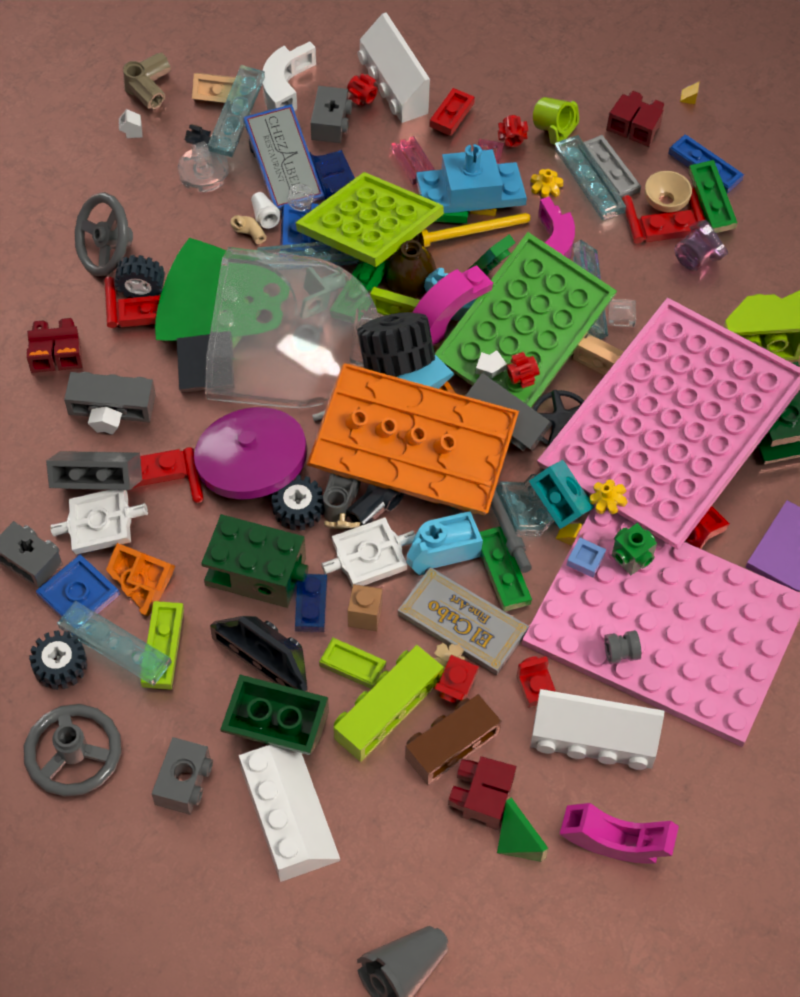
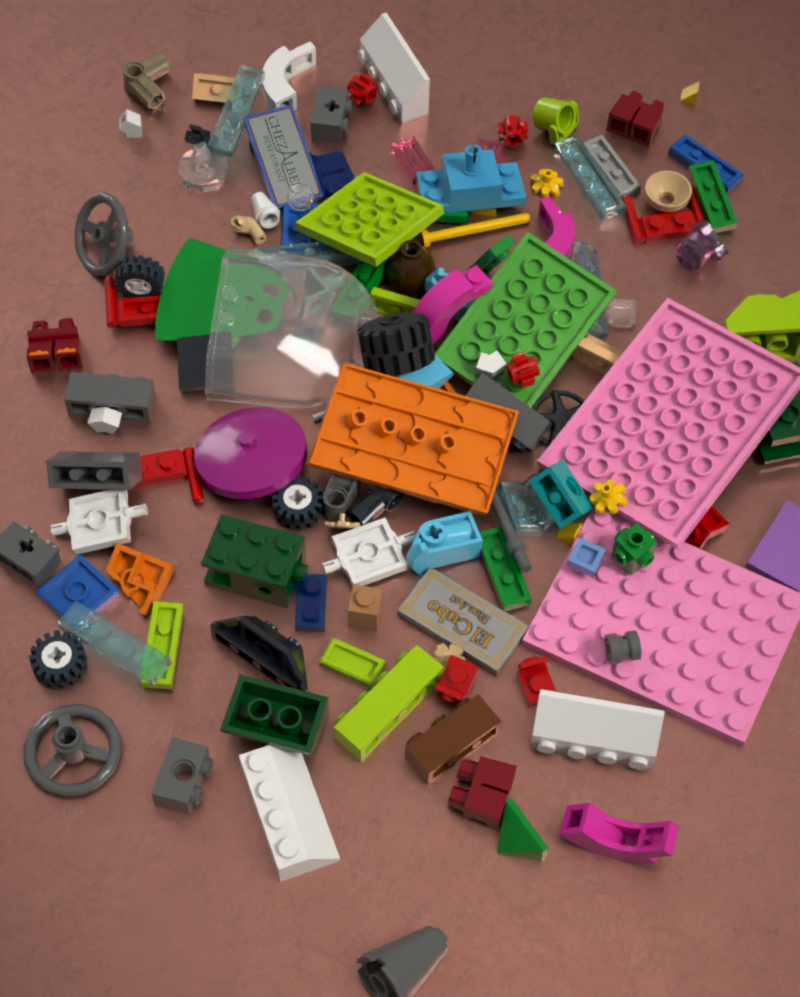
red plate [429,88,475,136] -> none

